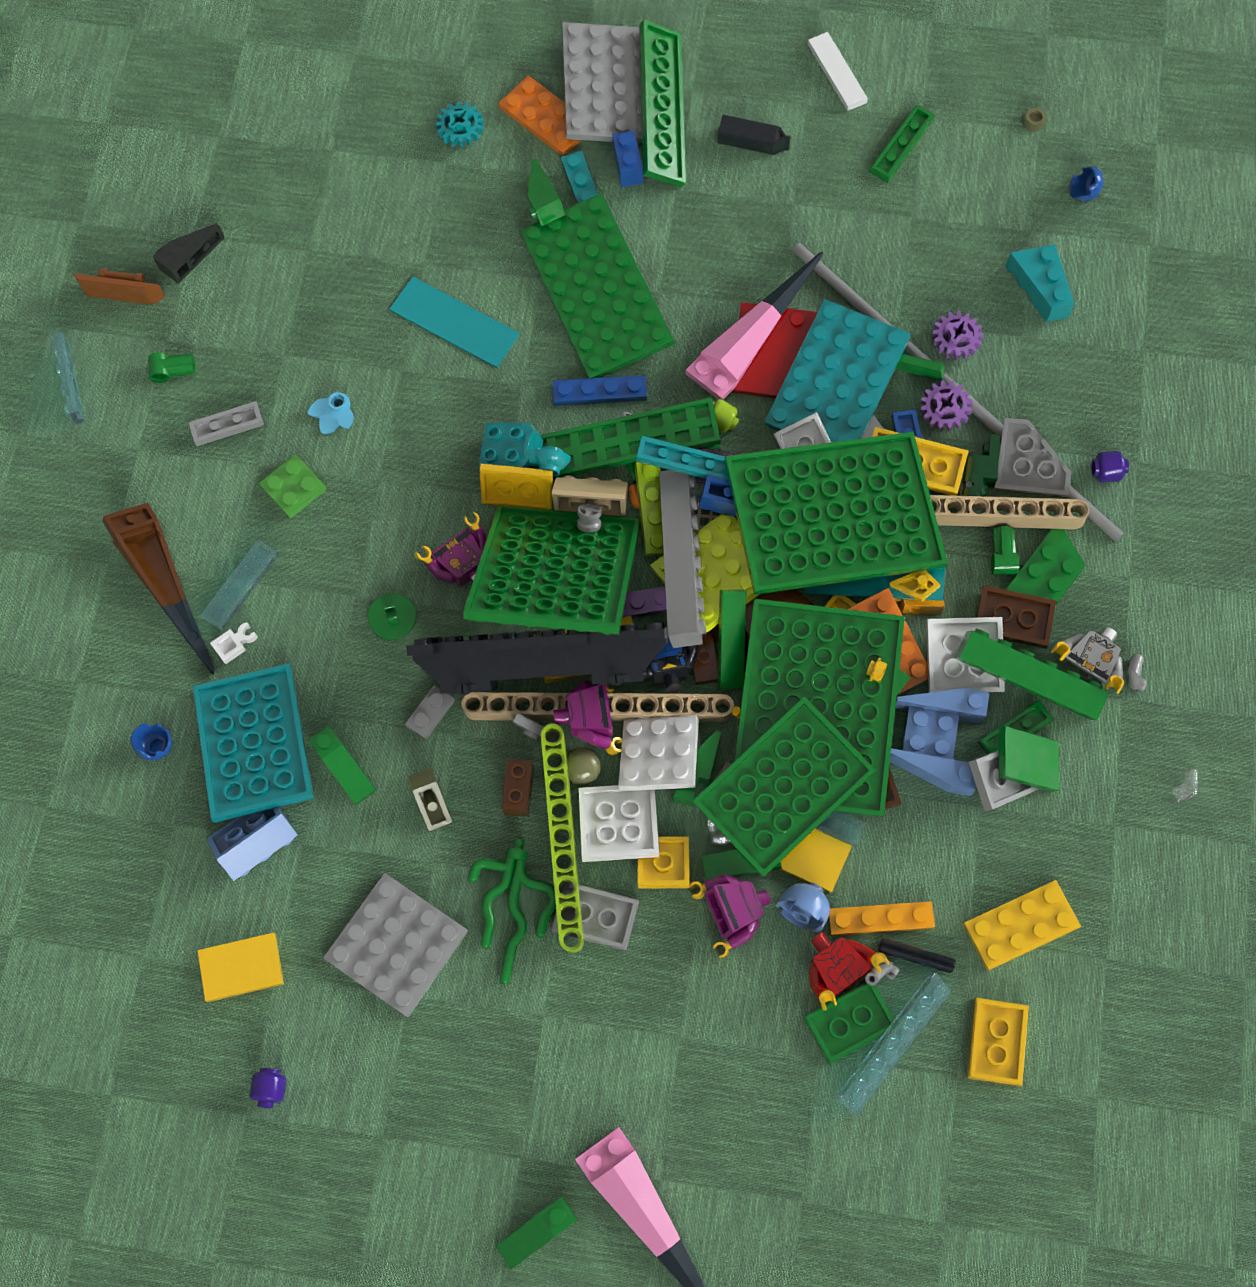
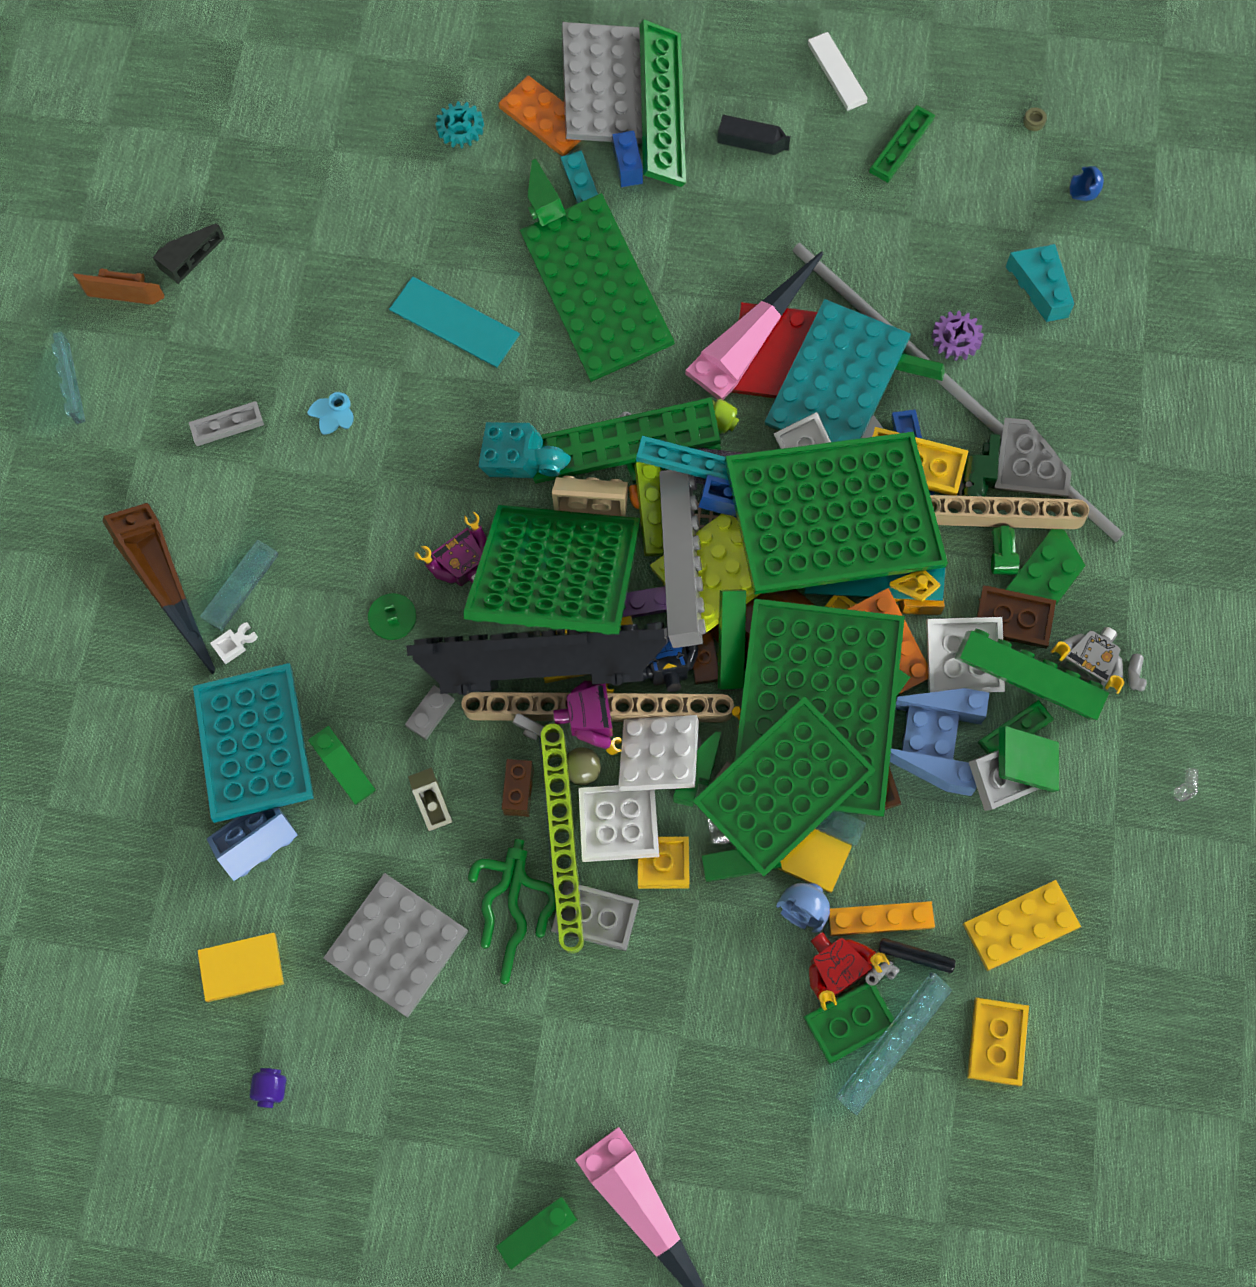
blue hair [130,723,173,761] -> none
green piece [148,353,196,383] -> none
bright green plate [259,454,327,519] -> none
yellow tile [480,464,553,510] -> none
blue plate [553,375,647,406] -> none
light grey wheel [577,503,602,532] -> none
magenta torso [689,874,770,958] -> none
yellow plate [866,658,887,682] -> none
medium lavender gear [920,380,972,432] -> none
dark purple head [1091,451,1129,483] -> none

